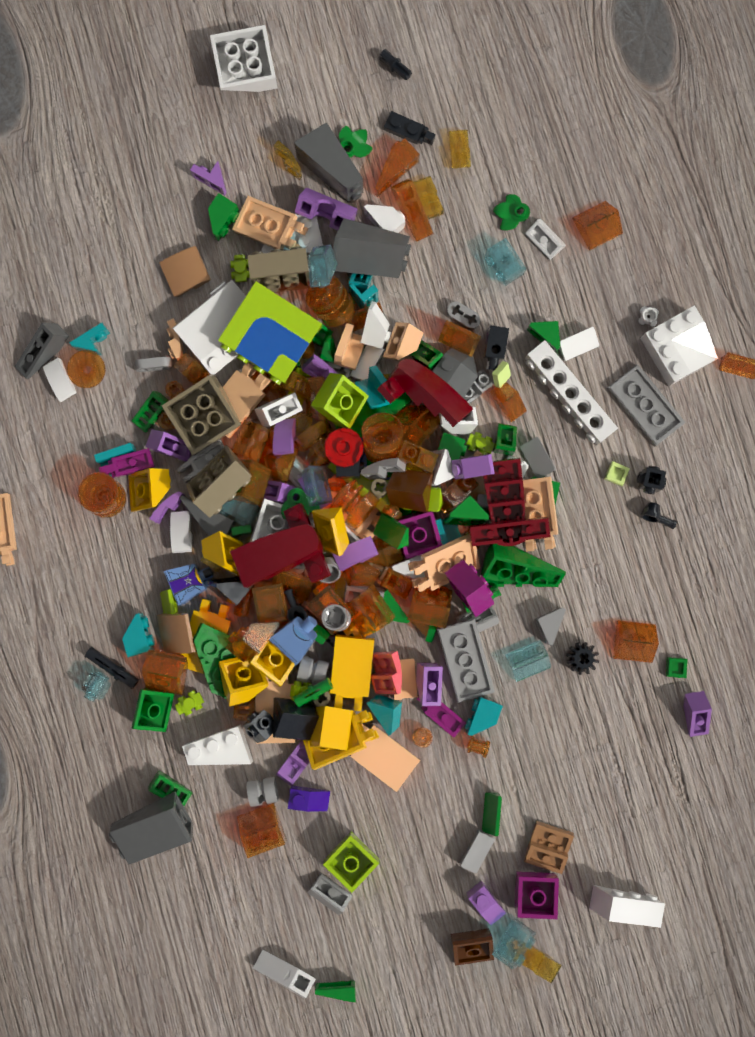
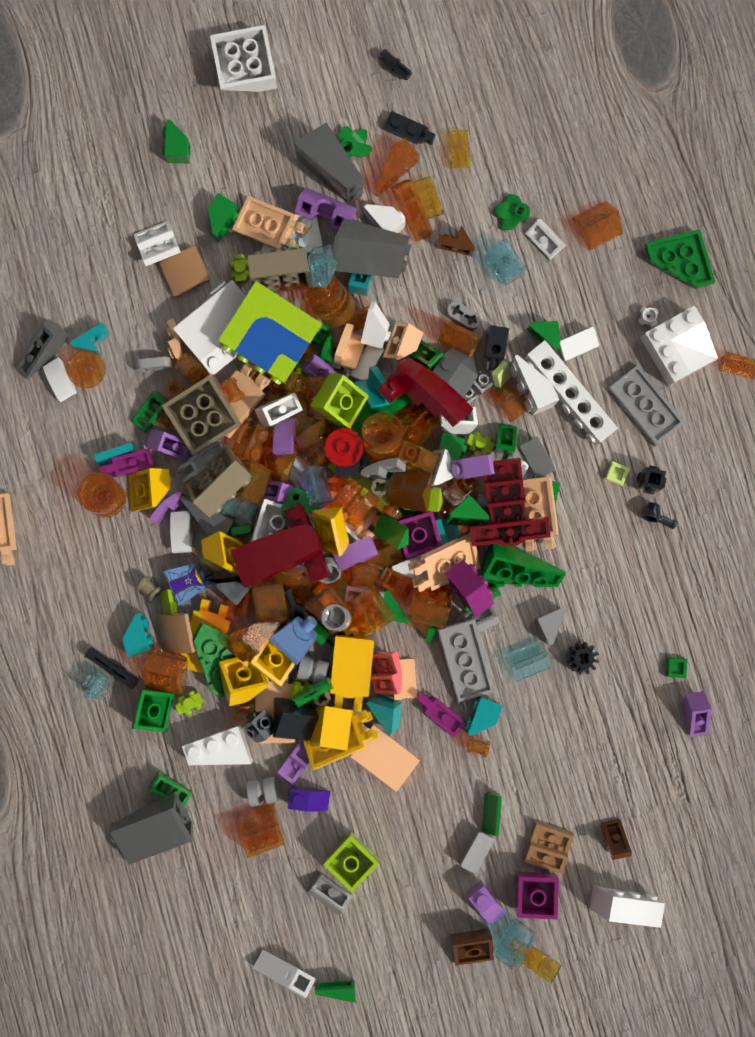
medium lavender slope [190,161,227,195] -> none
clear yellow slope [274,140,302,180] -> none
teal panel [349,283,379,312] -> none
clear orange tile [412,727,433,748] -> none
medium lavender slope [416,663,443,706] -> none
clear orange slope [613,620,659,663] -> none
none -> white slope [134,221,181,266]
none -> dark tan bush [136,576,162,602]
none -> green slope [162,119,191,164]
none -> clear orange bush [221,377,245,403]
none -> reddish brown slope [436,226,475,257]
none -> white slope [509,355,559,416]
none -> reddish brown slope [601,819,632,860]
none -> green plate [644,229,716,289]

